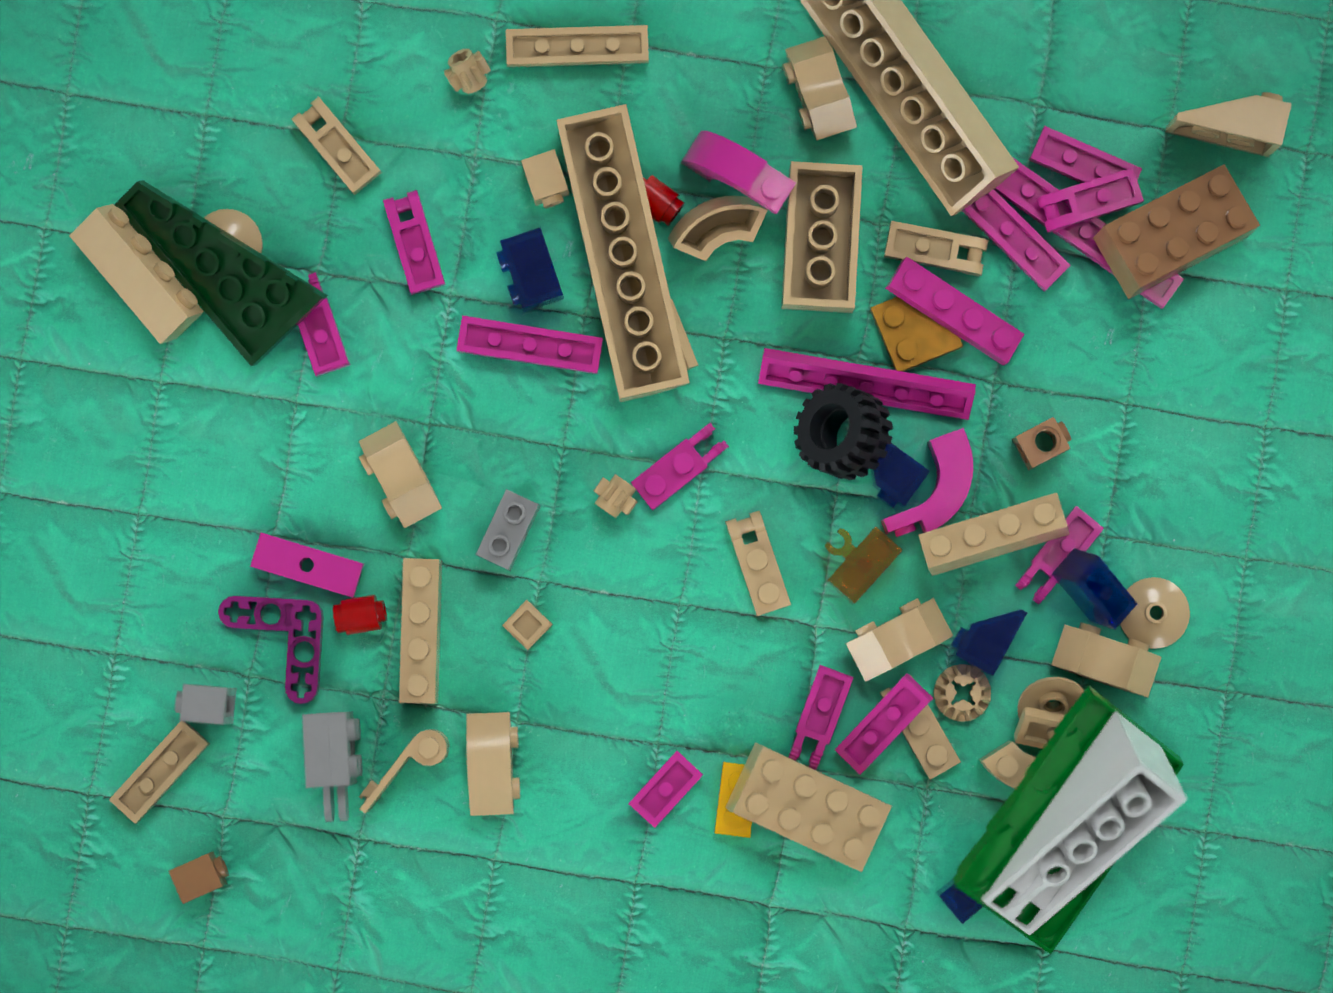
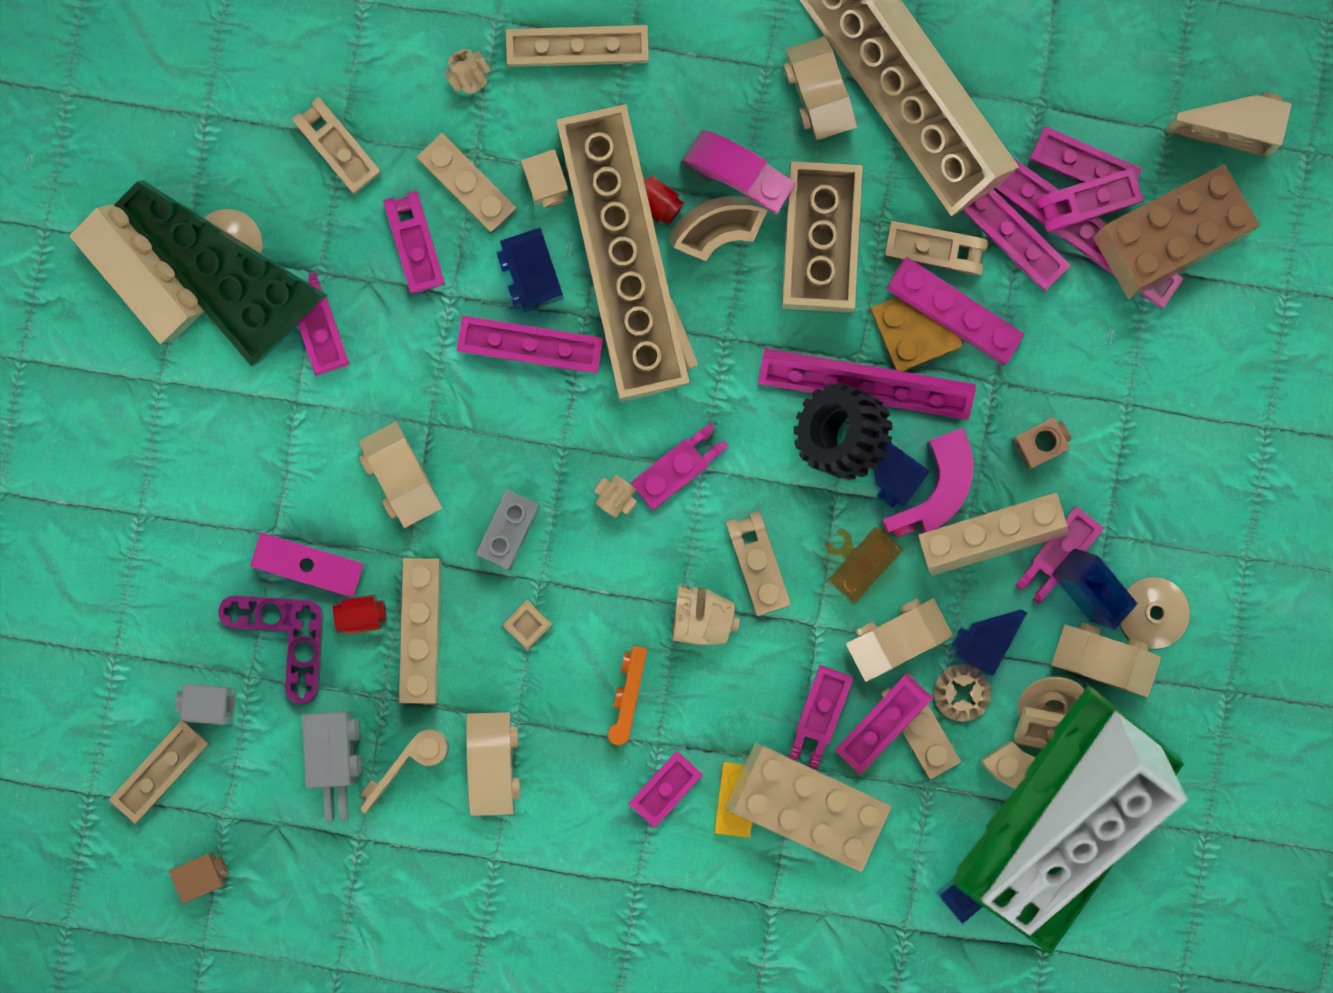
none -> tan plate [417,133,517,234]
none -> orange plate [608,645,648,745]
none -> tan helmet [672,585,740,645]

